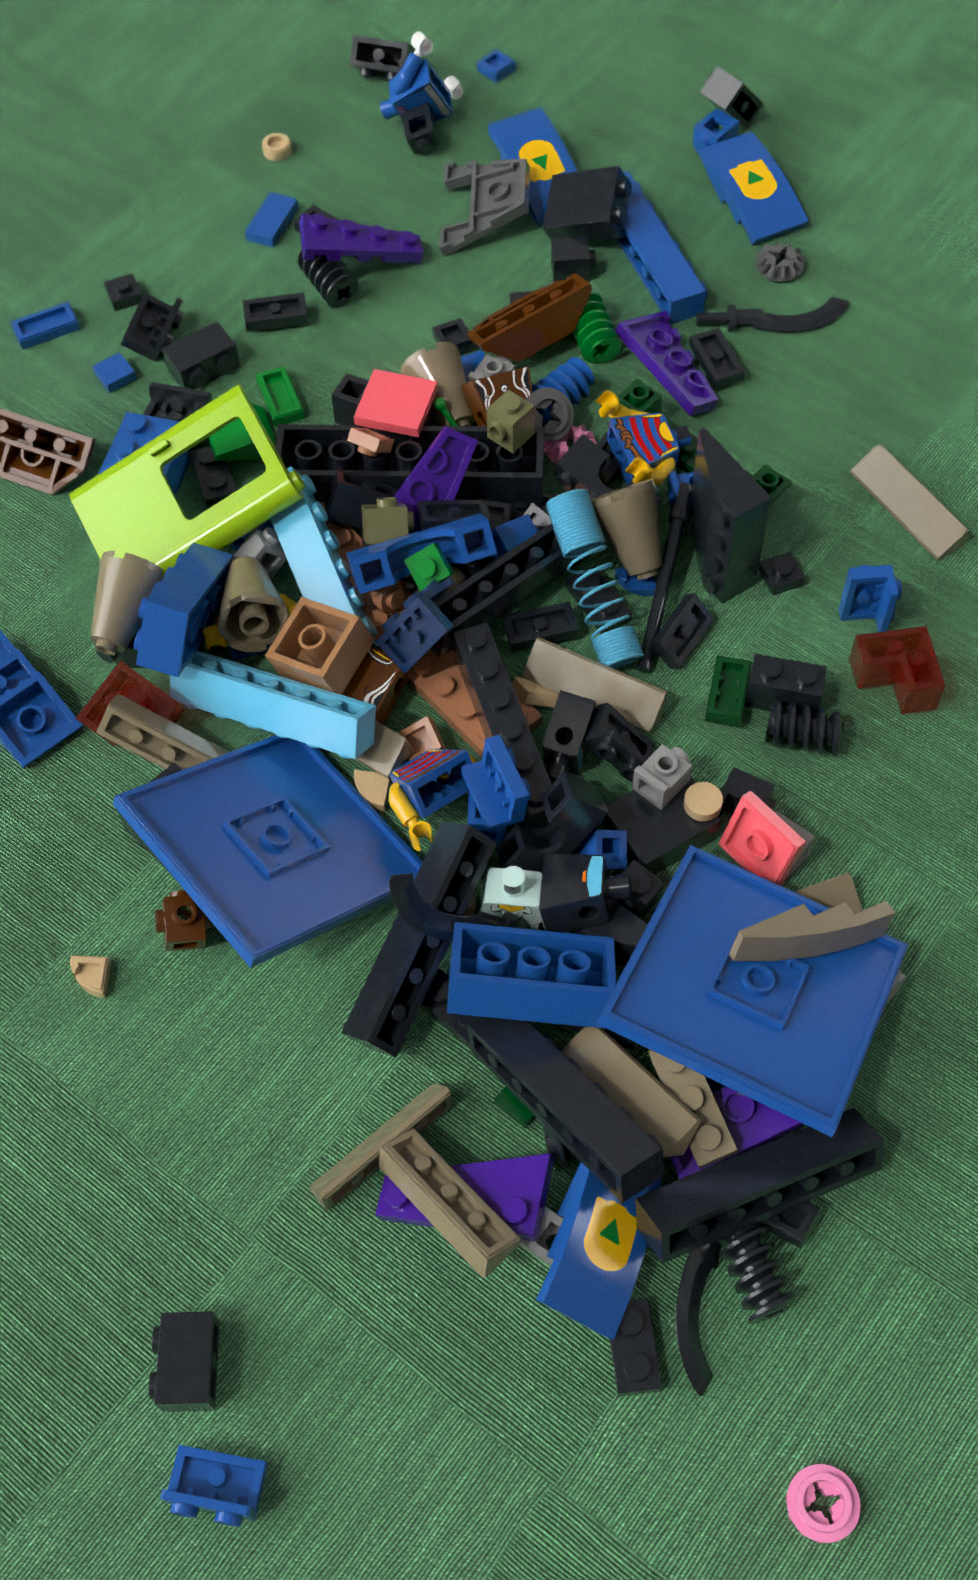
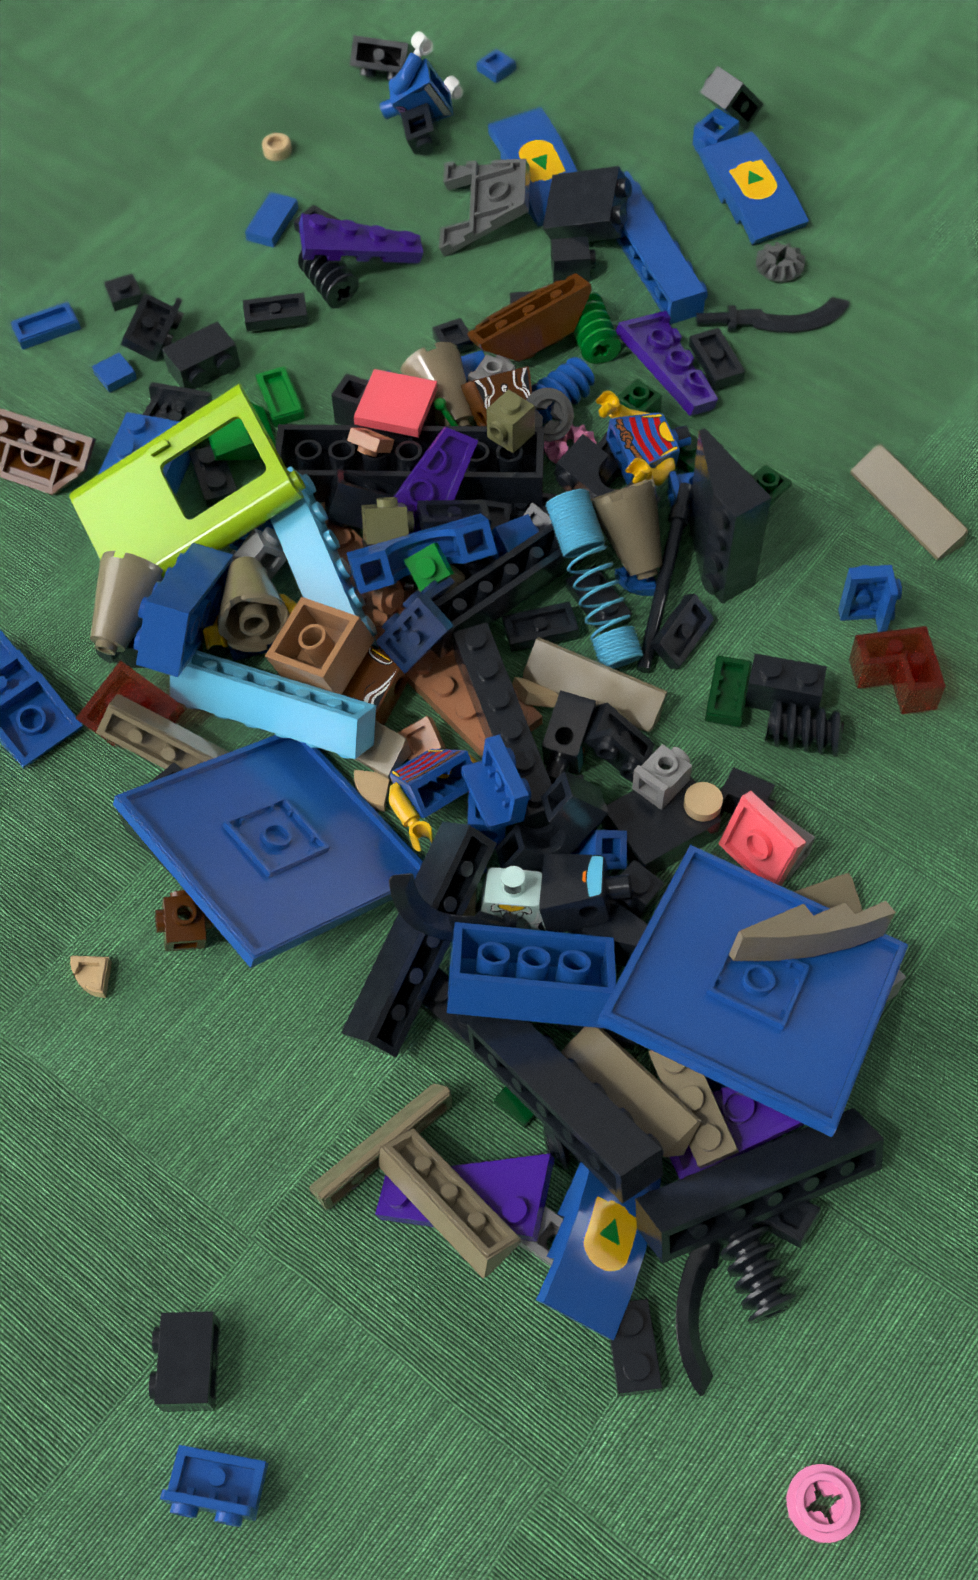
black plate [758,552,806,596] -> none

